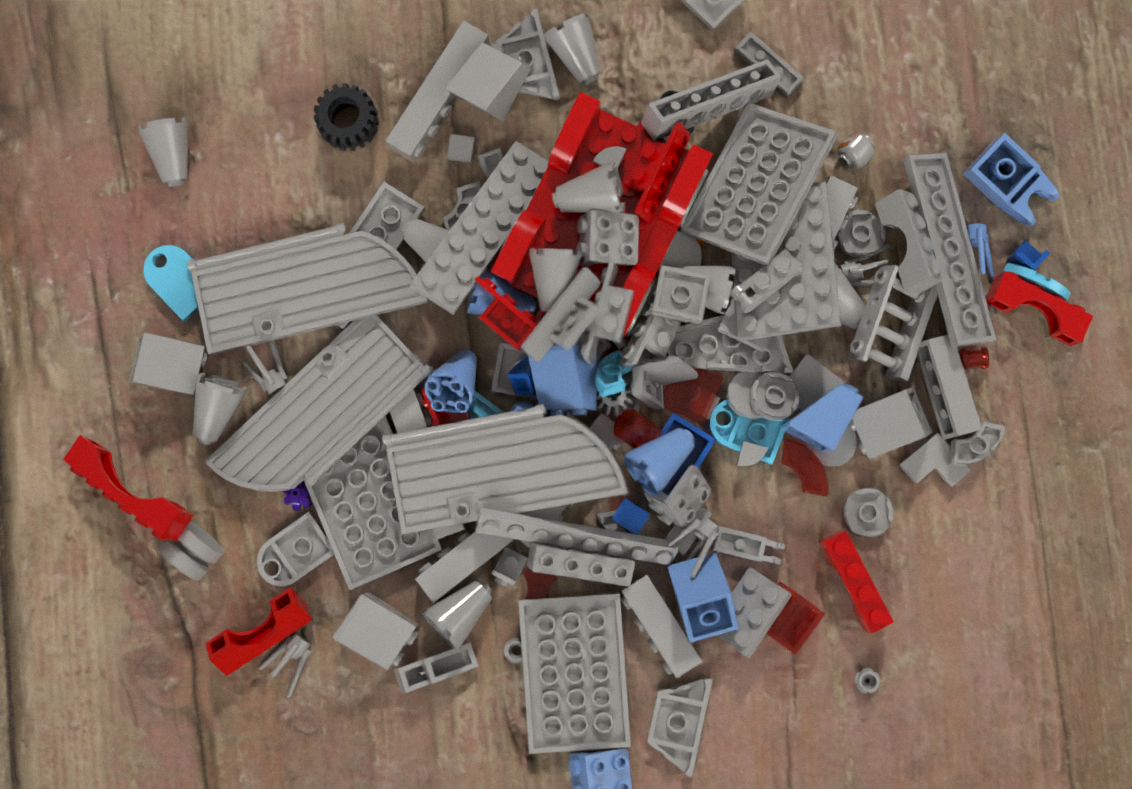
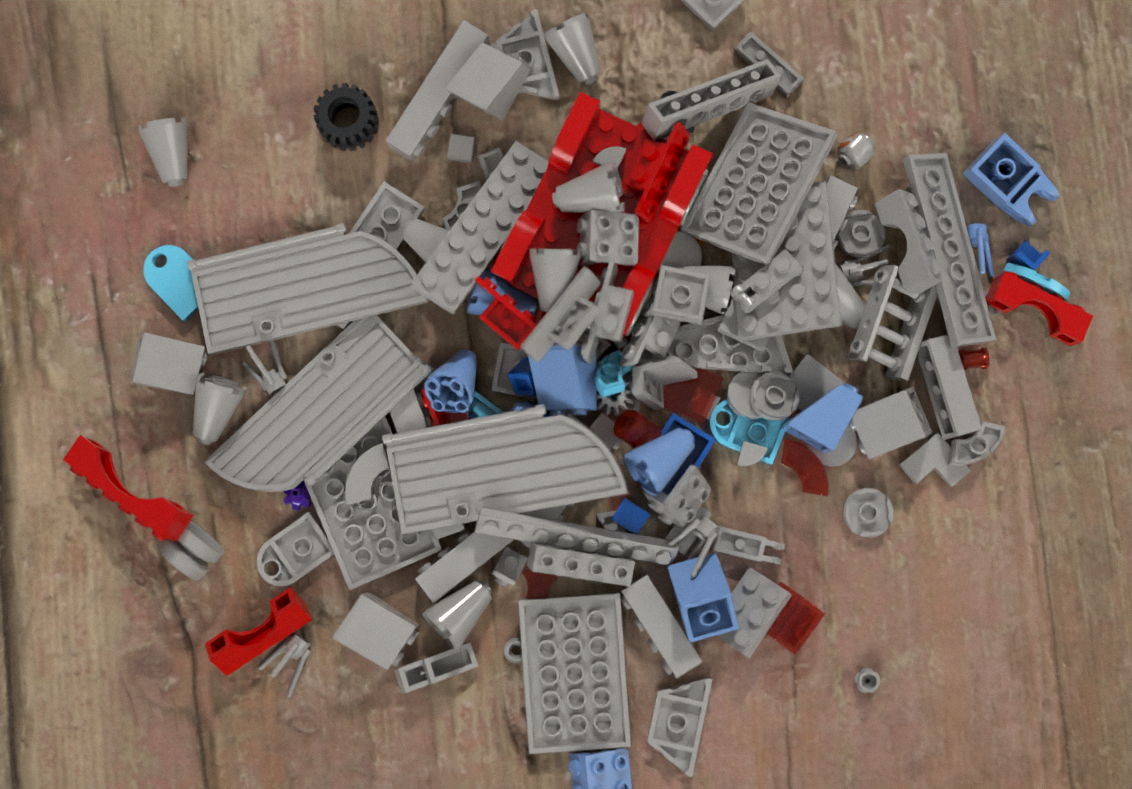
red arch [818,530,894,634] -> none
none -> light grey tile [345,443,390,505]

